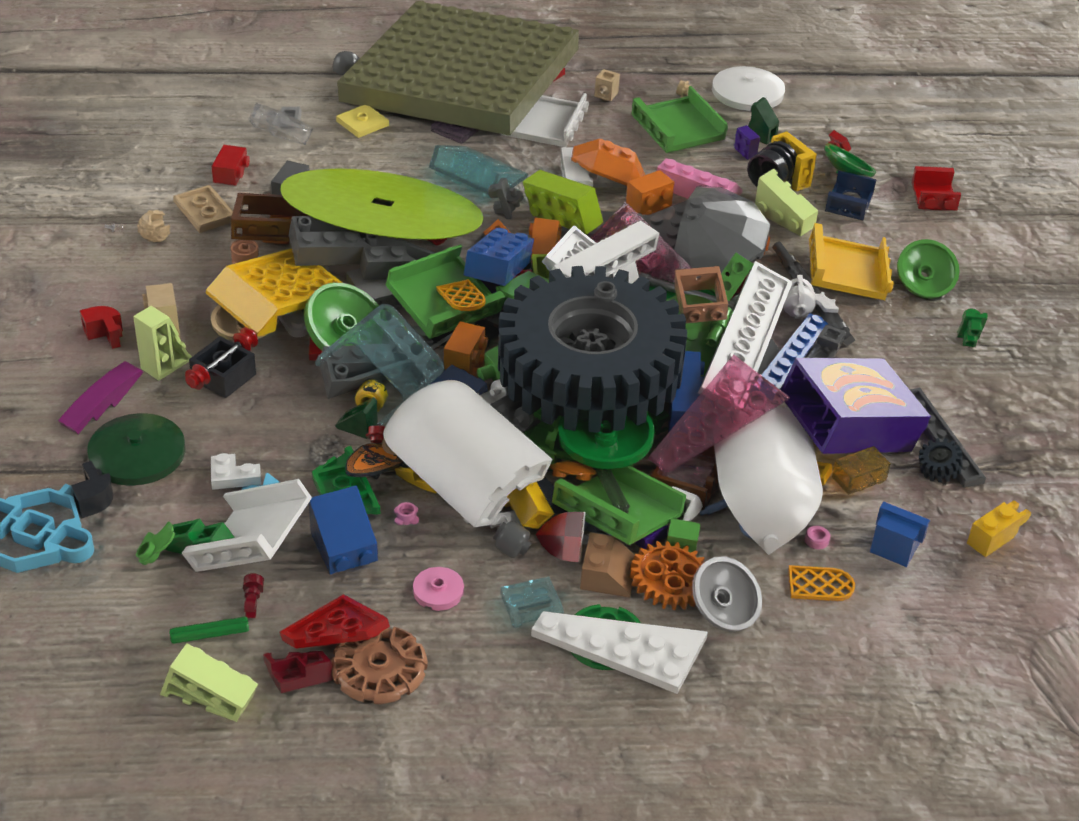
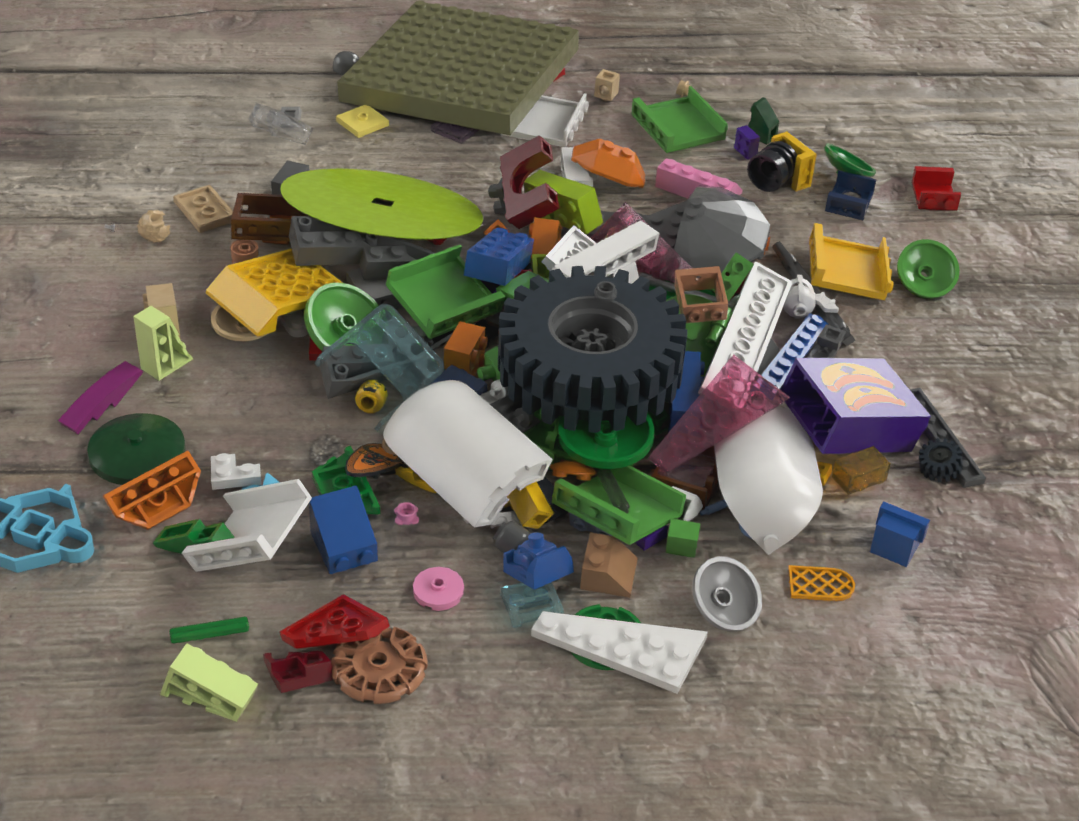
black brick [71,461,113,518] -> none
red brick [80,306,123,349] -> none
bright green plate [136,521,175,565] -> none
black brick [185,327,258,398] -> none
red brick [211,145,250,186] -> none
dark red piece [243,573,264,618] -> none
dark green slope [335,397,378,439] -> none
red plate [366,426,385,443] -> none
clear light blue slope [429,145,528,198] -> none
light orange window [436,279,486,311] -> none
shield [536,512,589,562] -> none
orange brick [625,170,674,215] -> none
orange gear [629,541,705,610] -> none
white dish [712,66,785,111] -> none
yellowish green wedge [755,169,818,236] -> none
bright pink tile [805,526,830,550] -> none
red tile [828,130,851,151] -> none
green hips [957,308,988,347] -> none
yellow hinge [967,500,1031,558] -> none
none -> orange wedge [103,451,201,530]
none -> dark red arch [500,135,559,229]
none -> blue brick [503,532,574,590]

